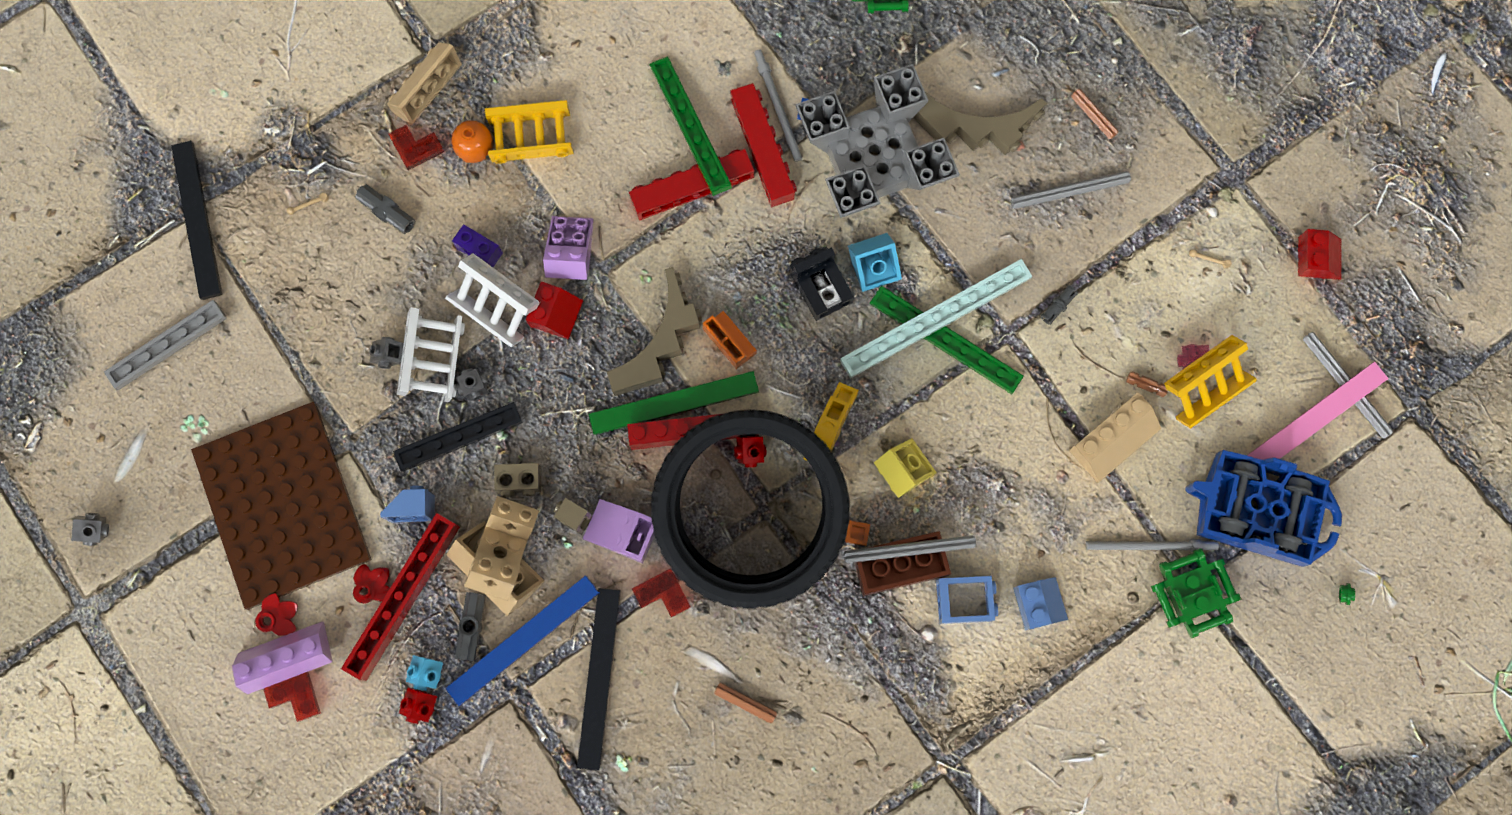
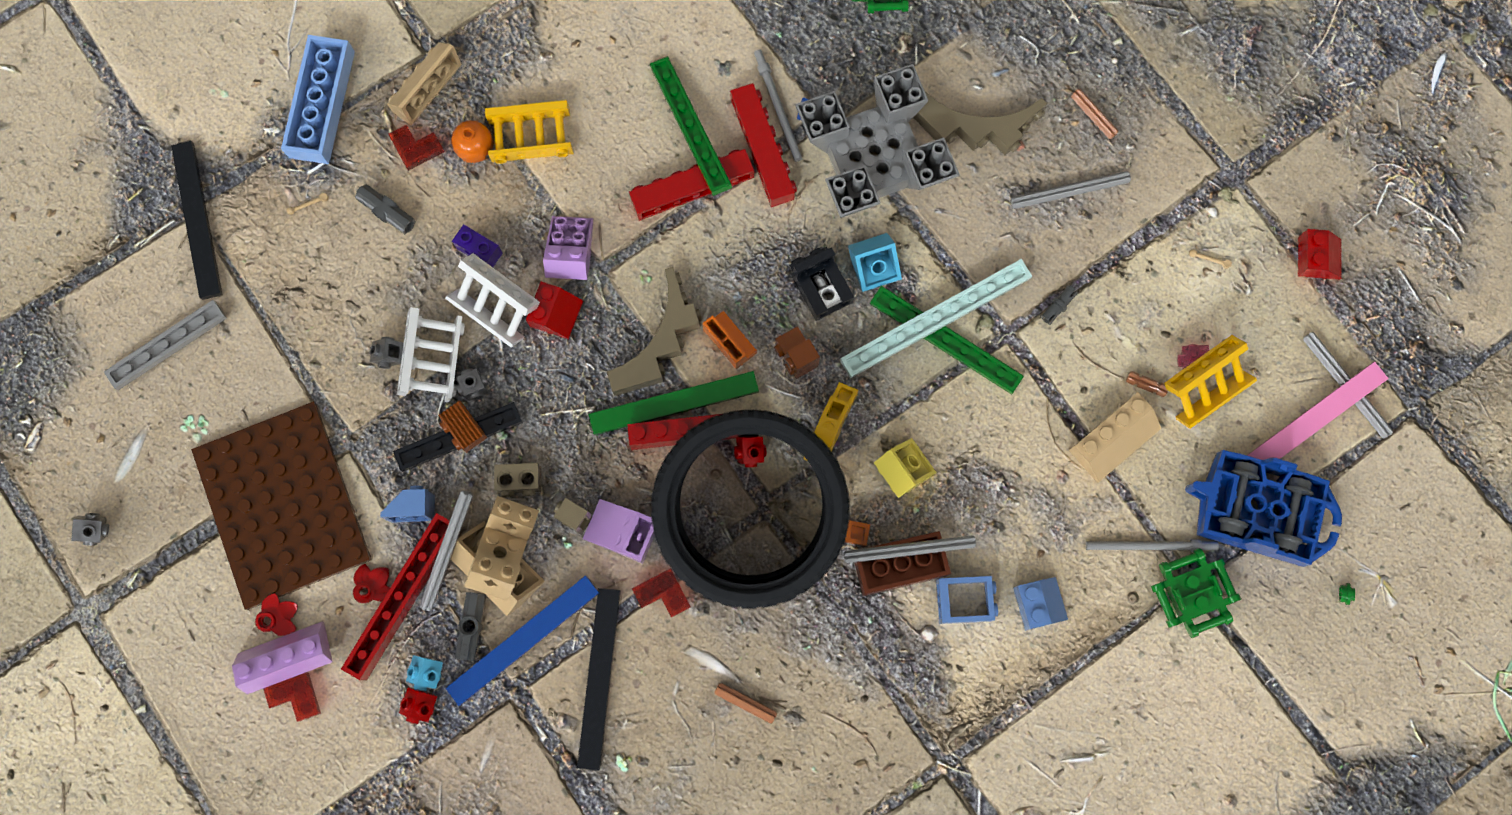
none -> light blue brick [281,35,355,164]
none -> light grey axle [419,490,473,611]
none -> dark orange brick [438,400,488,453]
none -> dark orange brick [774,326,820,379]

